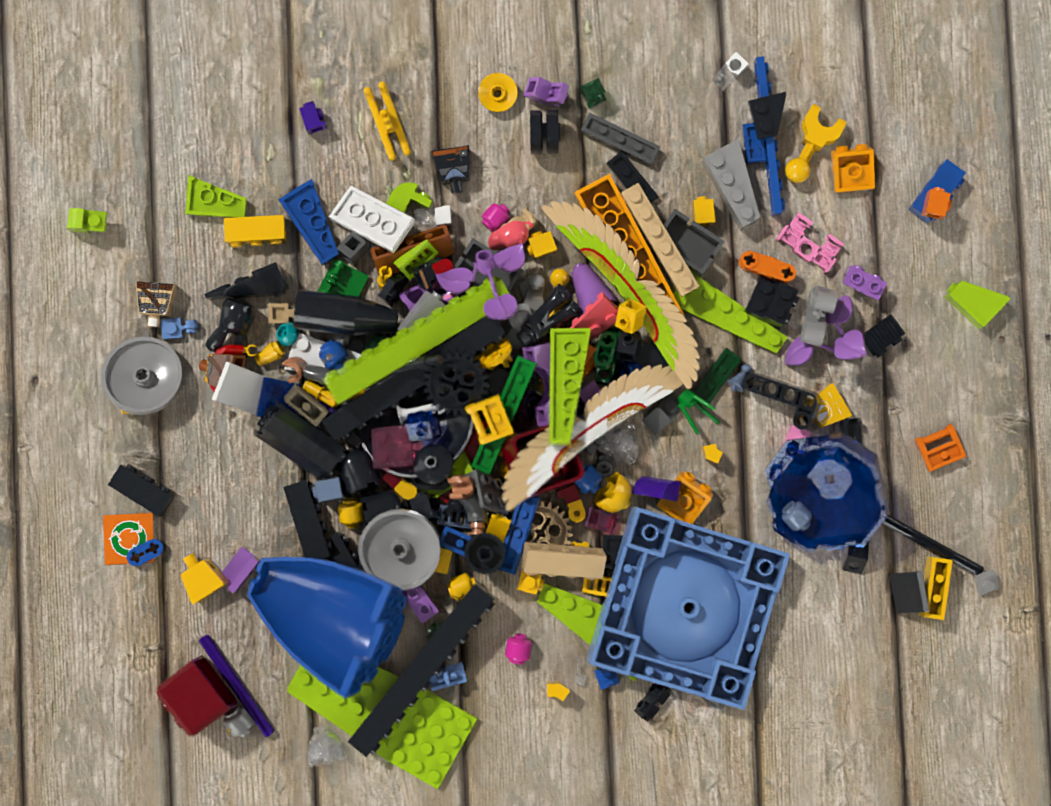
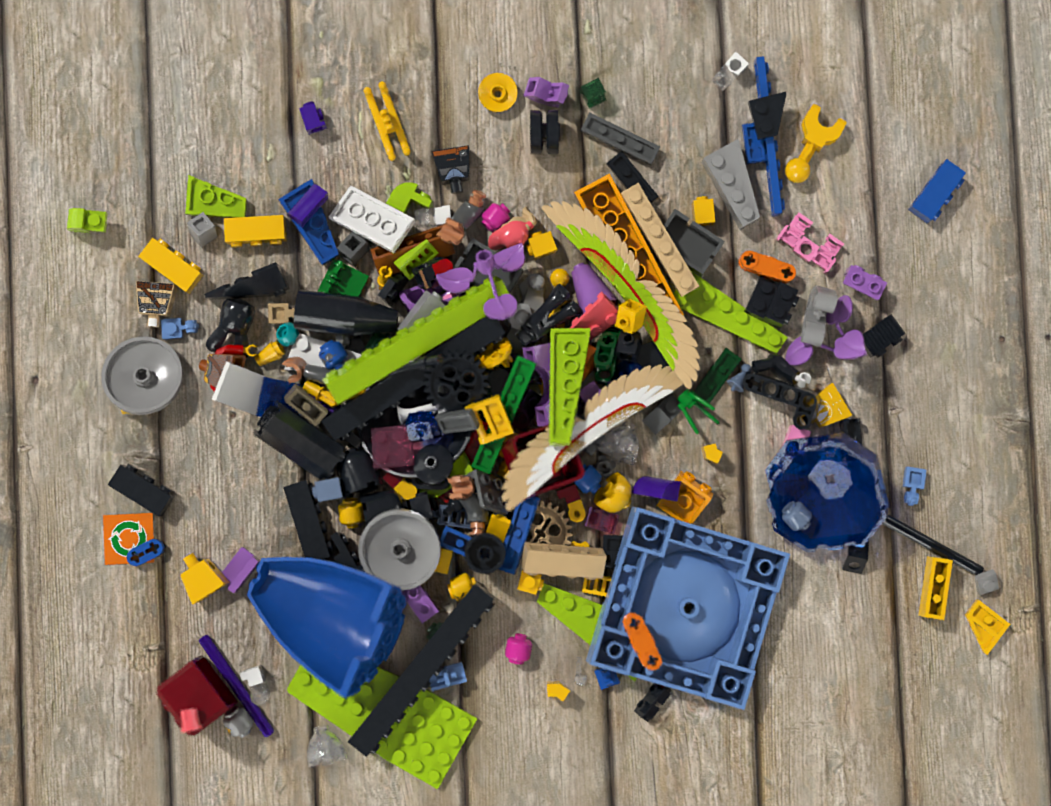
light orange plate [831,144,875,193] -> none
black tile [889,571,929,614] -> none
orange plate [914,424,967,472] -> none
orange brick [921,187,952,220] -> none
lime slope [944,280,1010,329] -> none
none -> yellow brick [138,237,204,294]
none -> coral bush [181,708,202,733]
none -> light grey panel [187,212,217,248]
none -> leg [239,665,270,706]
none -> dark purple brick [287,184,328,228]
none -> dark grey tile [435,409,480,434]
none -> piece [436,190,487,245]
none -> orange piece [623,613,662,670]
none -> black arm [752,354,811,388]
none -> medium blue plate [902,466,926,506]
none -> yellow wing [965,599,1010,655]

